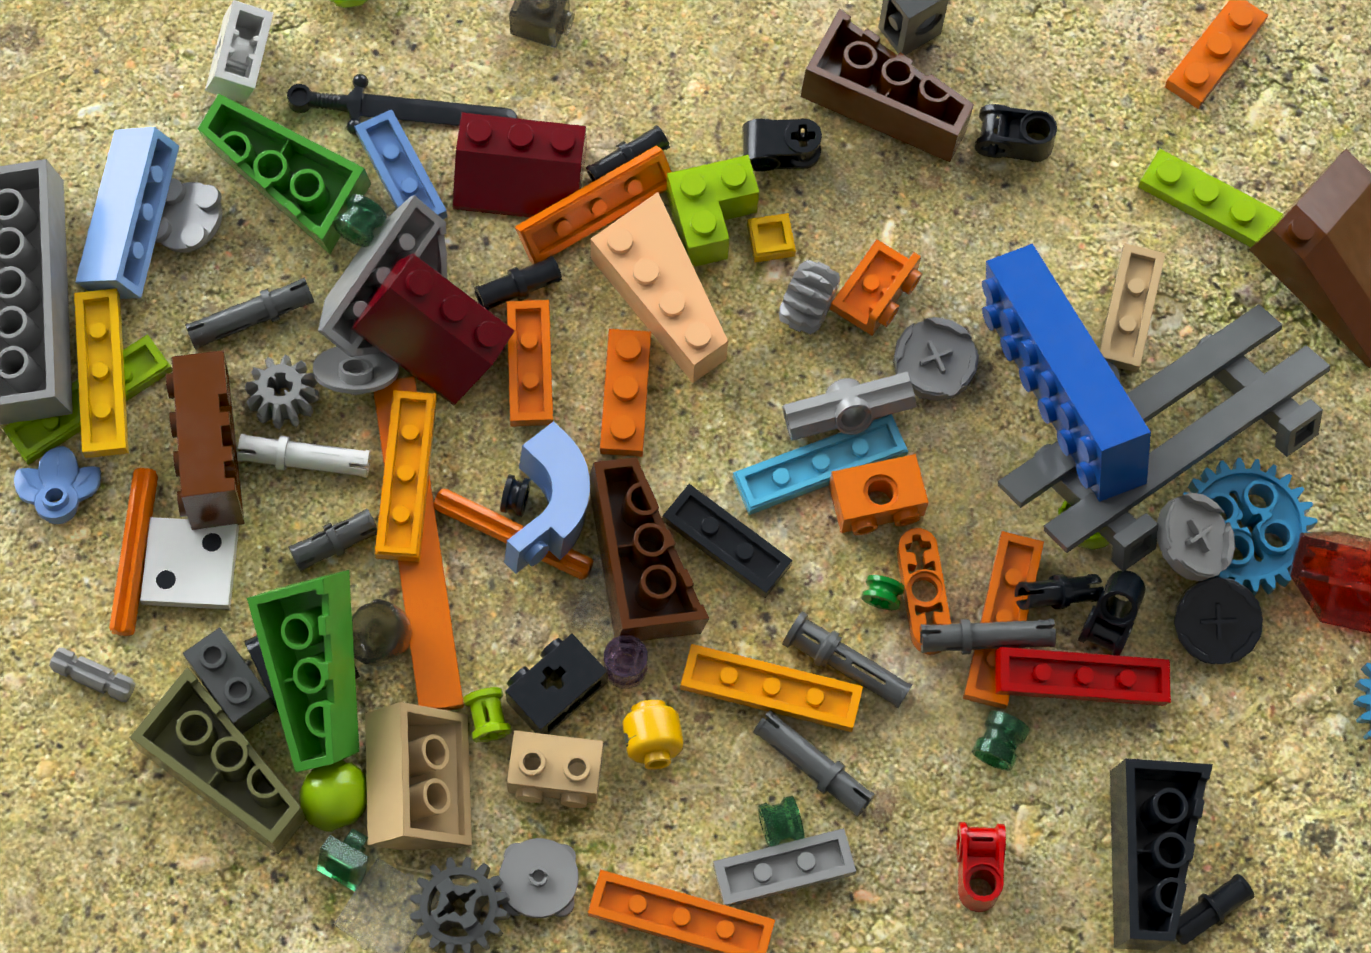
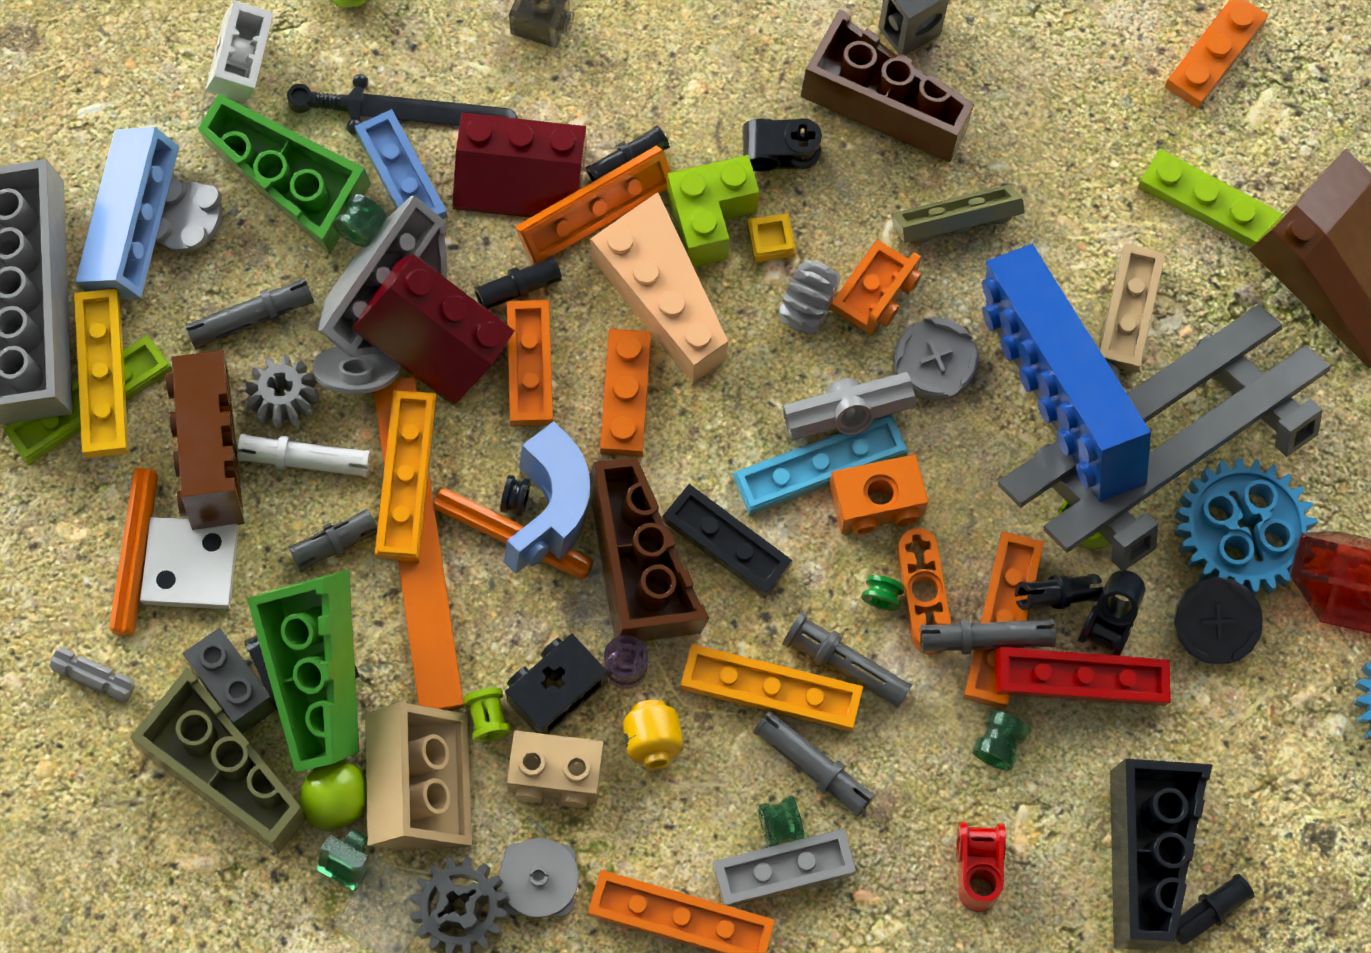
medium blue plate [14,446,101,524] -> none
clear smoke hair [352,599,412,667] -> none
black piece [975,104,1057,162] -> none
light grey tile [1157,492,1235,581] -> none
none -> olive plate [891,184,1025,244]

